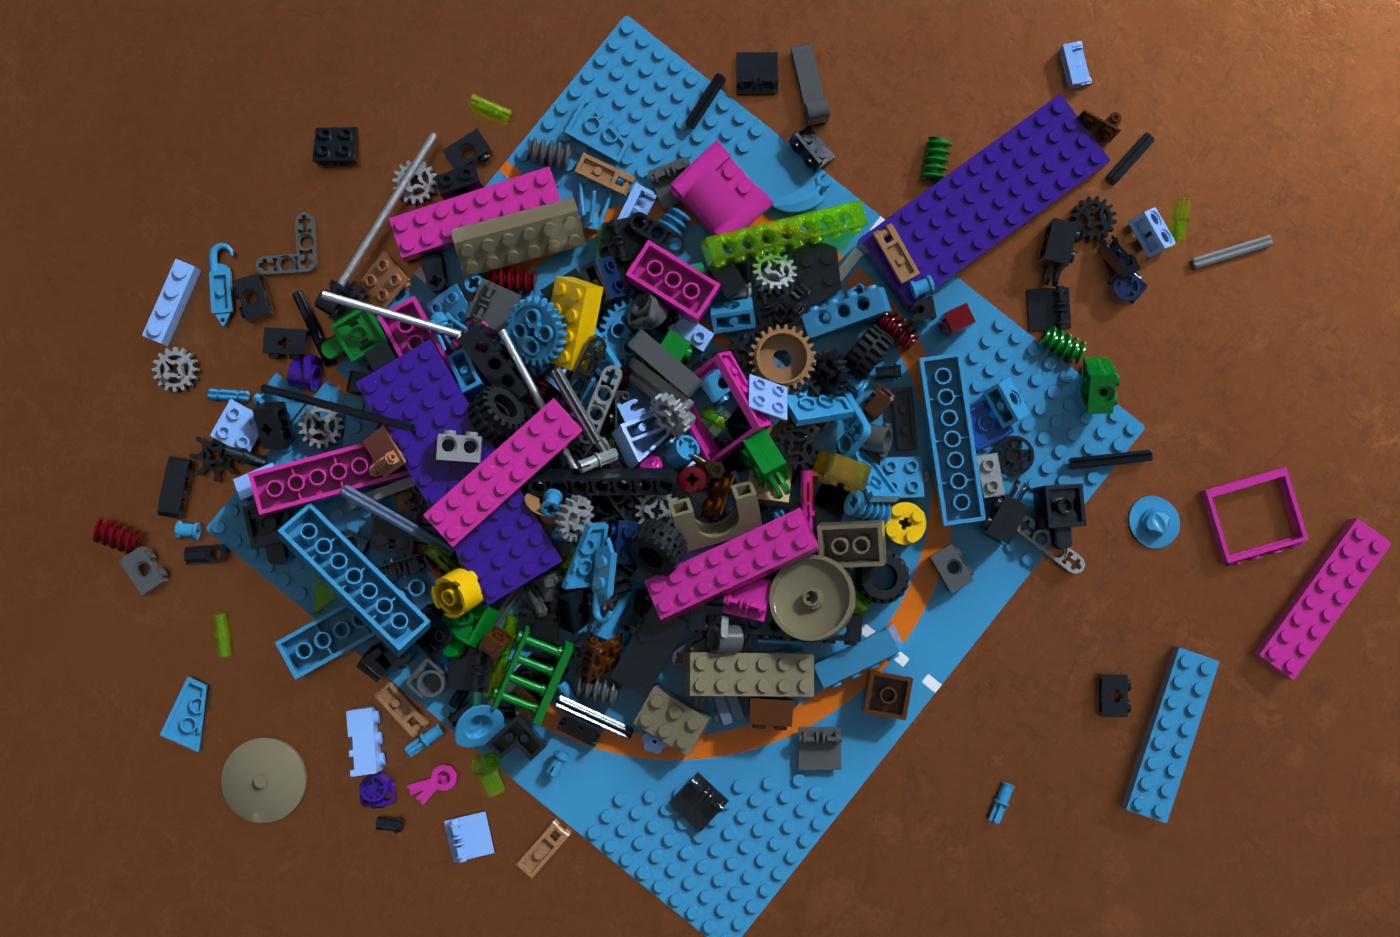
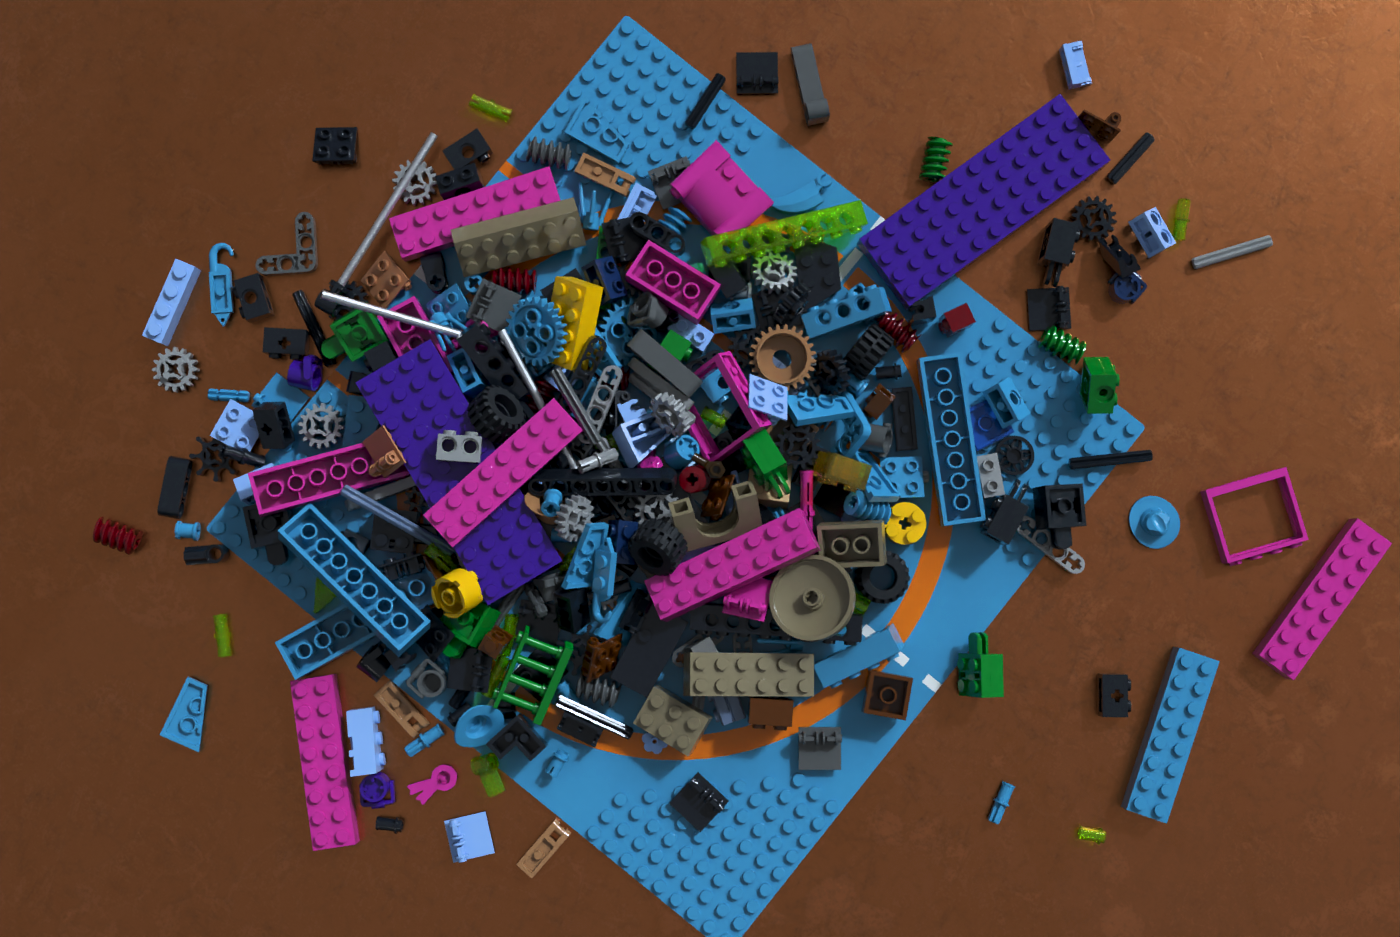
dark grey brick [119,546,169,596] -> none
dark tan dish [221,737,307,823] -> none
black piece [261,384,415,432] -> none
dark grey piece [707,615,744,654] -> none
black bracket [789,126,835,173] -> none
medium nougat plate [872,223,920,285] -> none
dark azure bush [909,275,936,299] -> none
dark grey brick [928,544,974,593] -> none
none -> dark pink brick [290,674,360,851]
none -> green brick [957,632,1004,698]
none -> clear neon green pin [1078,826,1106,845]

